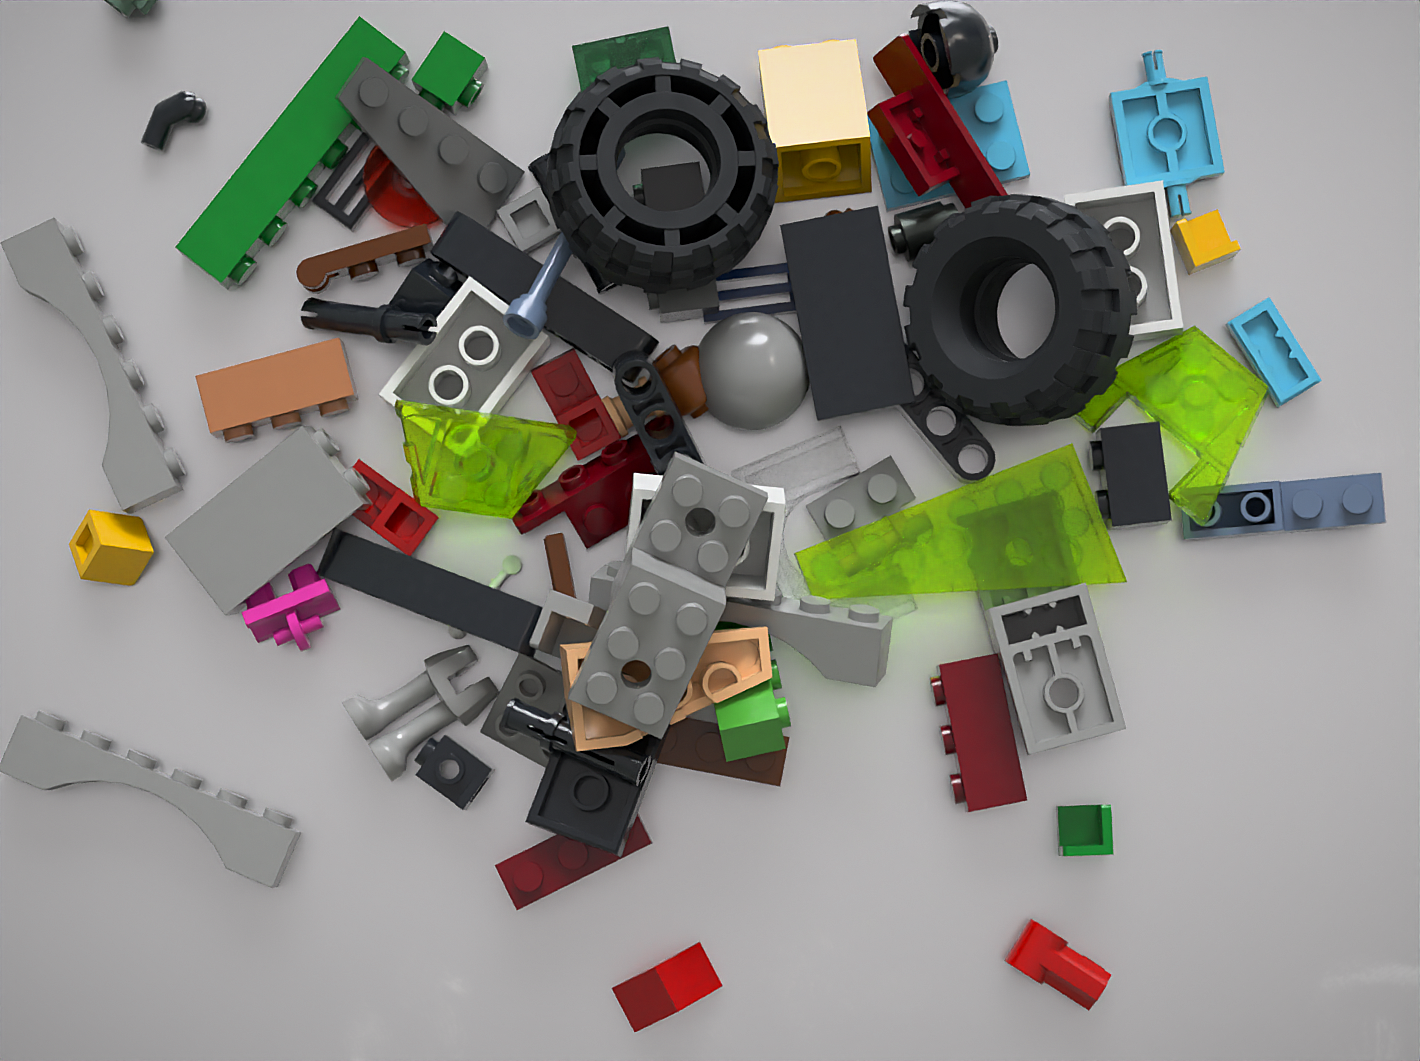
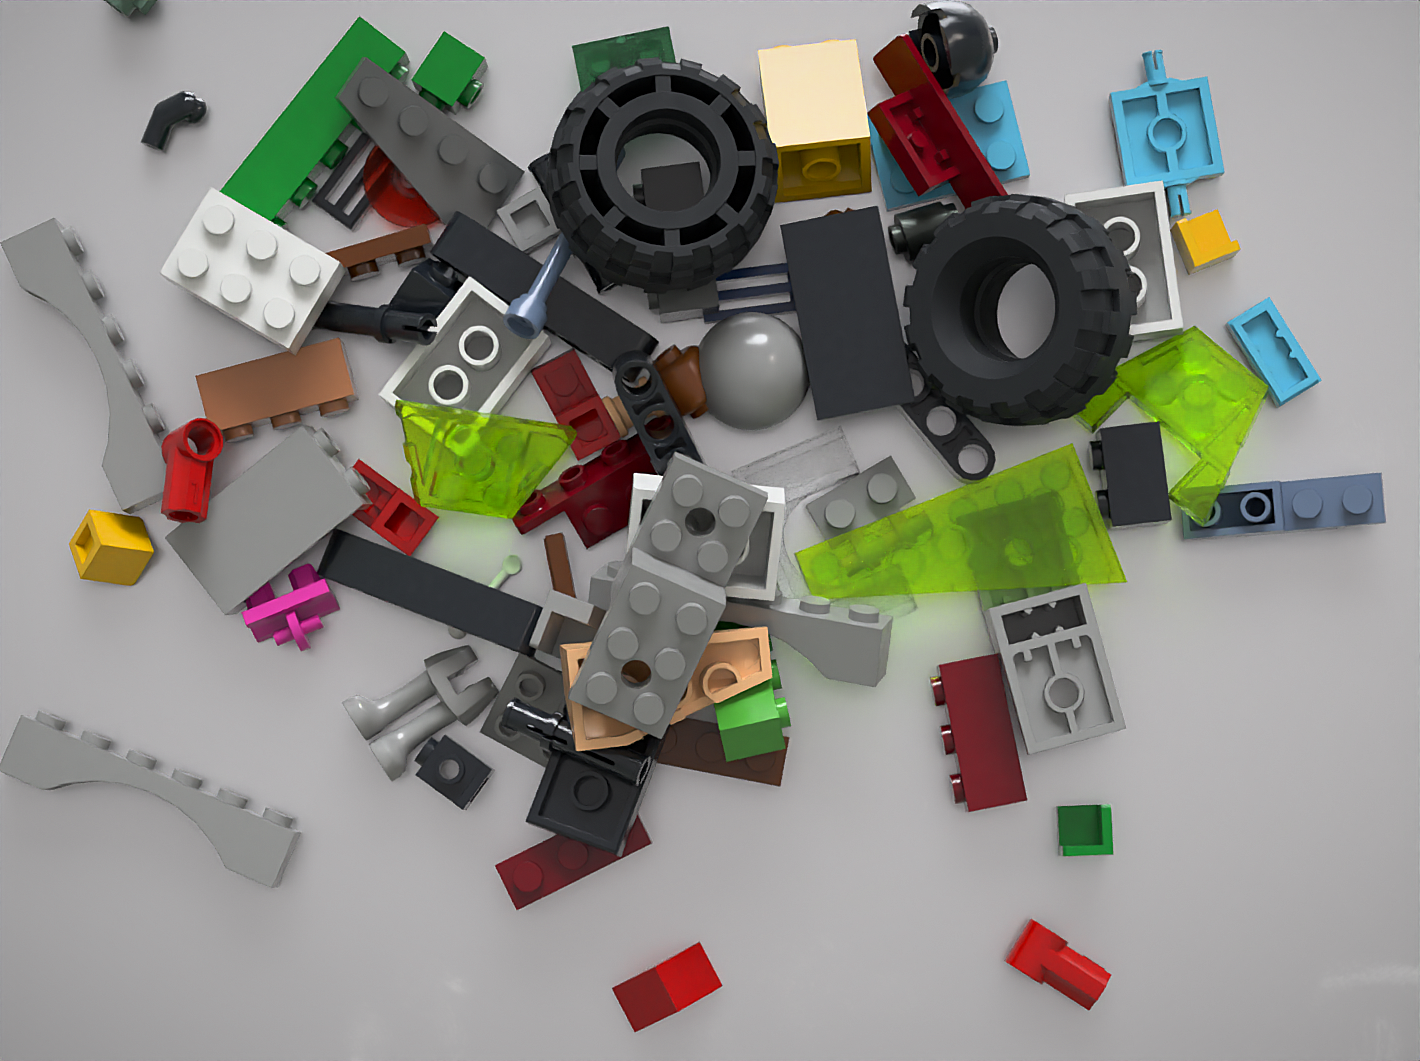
none -> white brick [159,187,346,356]
none -> red piece [161,418,223,523]

